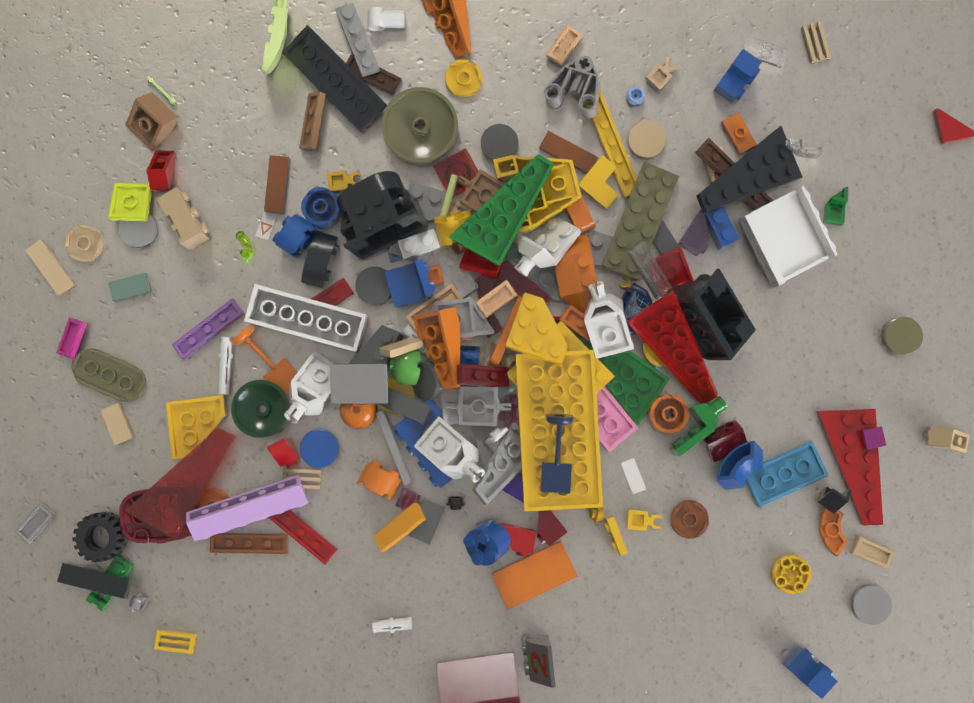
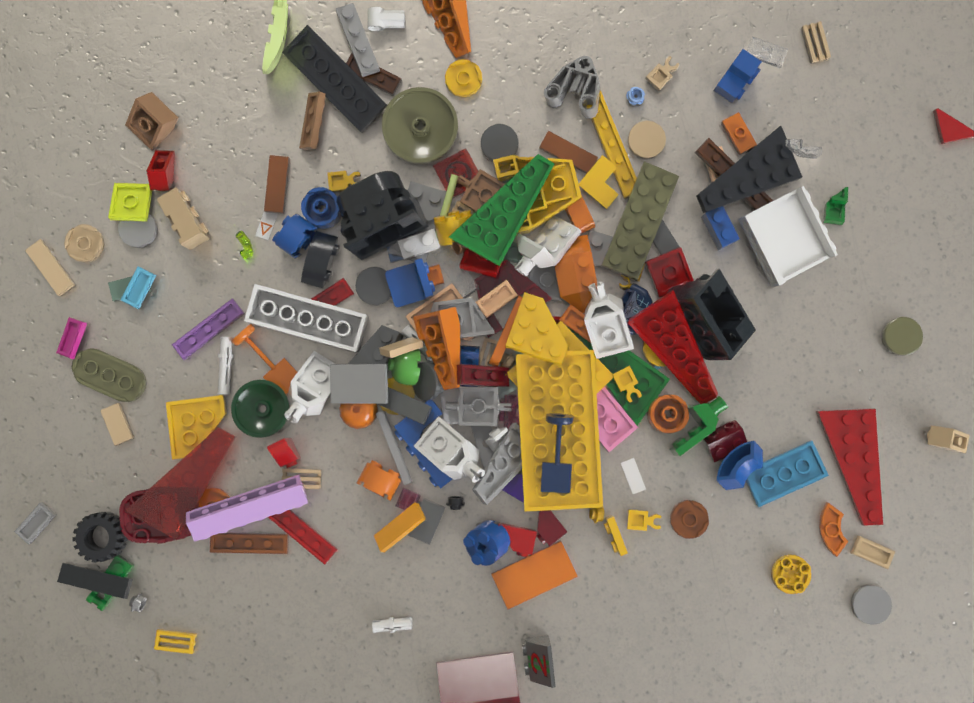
yellowish green hinge [146,75,176,104] -> none
blue tile [300,429,340,468] -> none
light nougat plate [546,24,583,67] -> none
clear tile [627,240,672,299] -> none
clear purple slope [678,210,710,256] -> none
blue brick [782,646,838,699] -> none
black panel [818,487,852,514] -> none
magenta tile [861,426,886,450] -> none
none -> medium azure tile [121,266,157,309]
none -> yellow plate [612,366,641,402]

